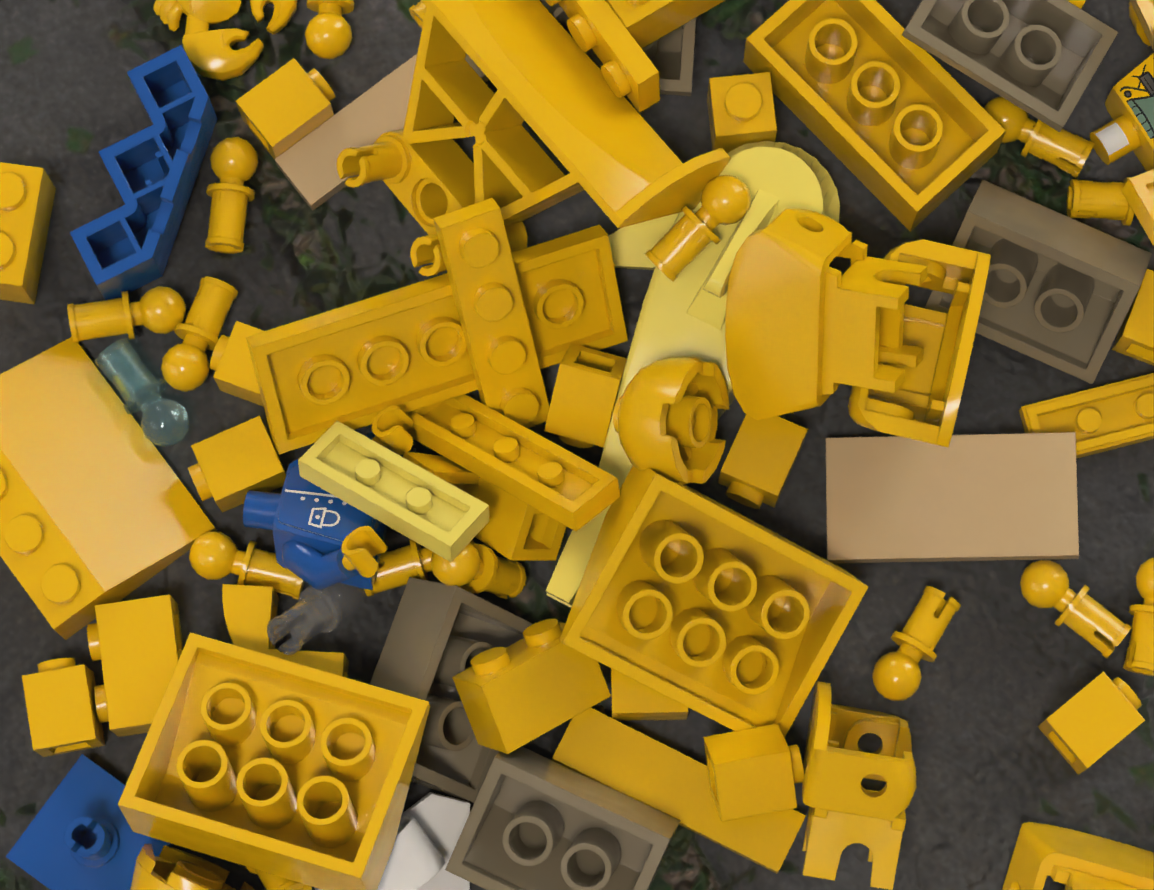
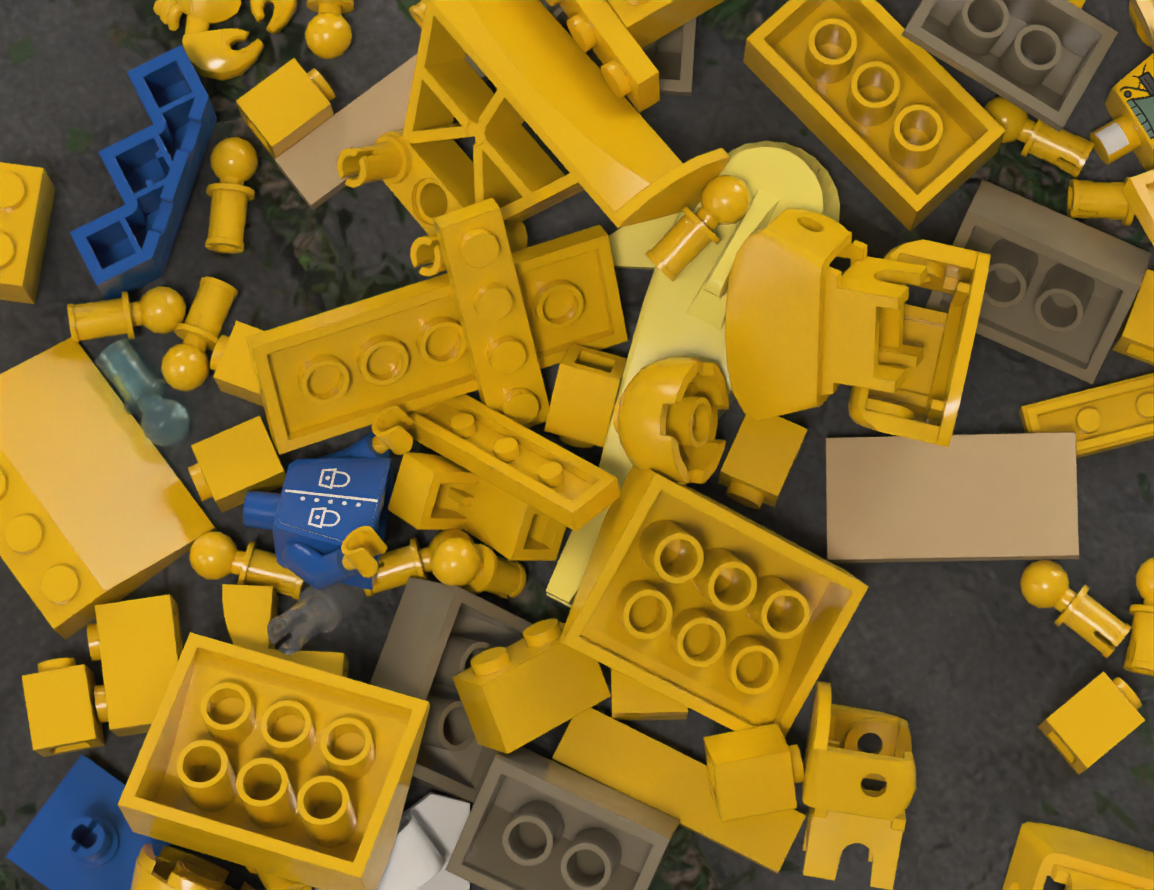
light yellow plate [298,421,489,562] -> none
yellow brick [707,72,777,154] -> none
yellow pin [872,586,961,701] -> none

